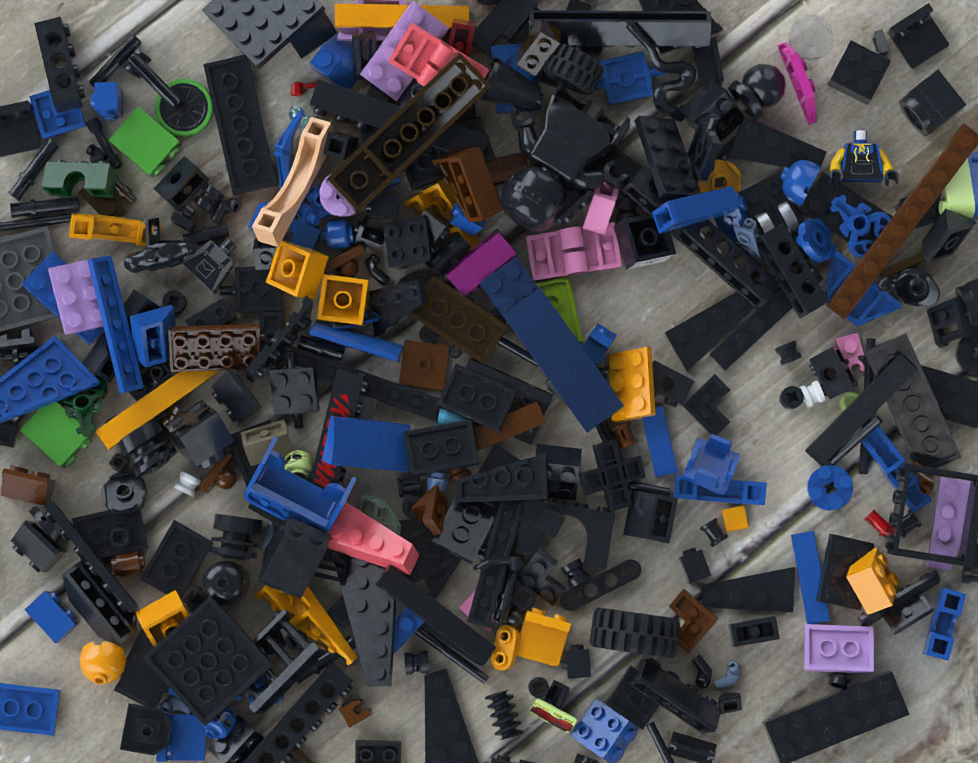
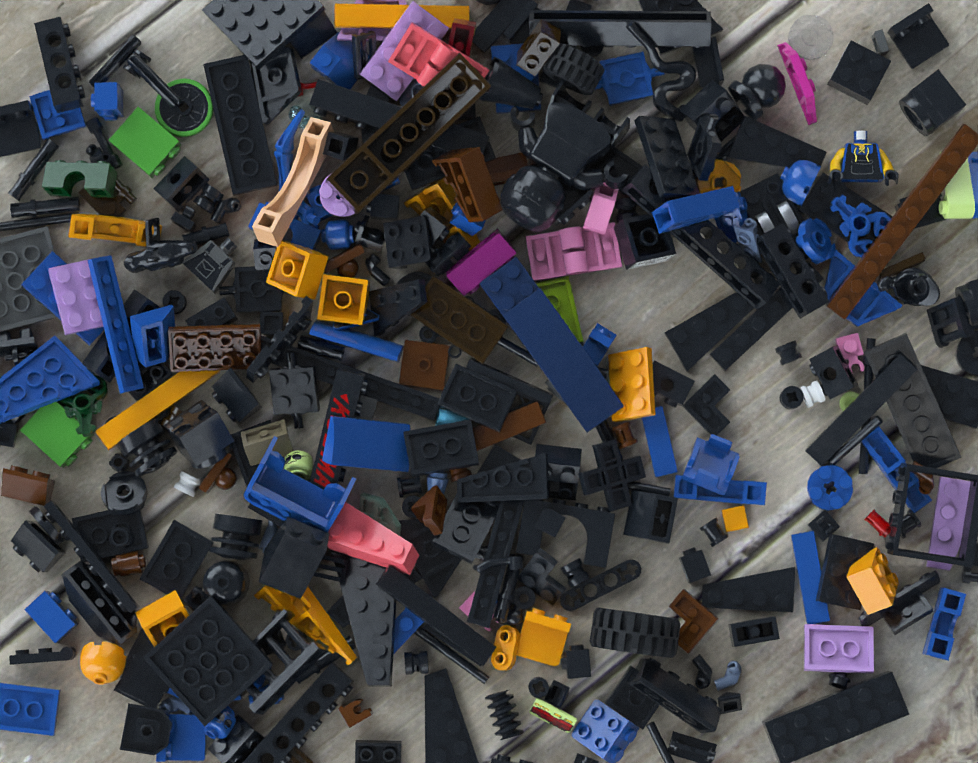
black slope [922,208,976,264] -> none
none -> black plate [9,646,77,665]
none -> black wing [250,47,302,124]
none -> black tile [807,510,840,542]

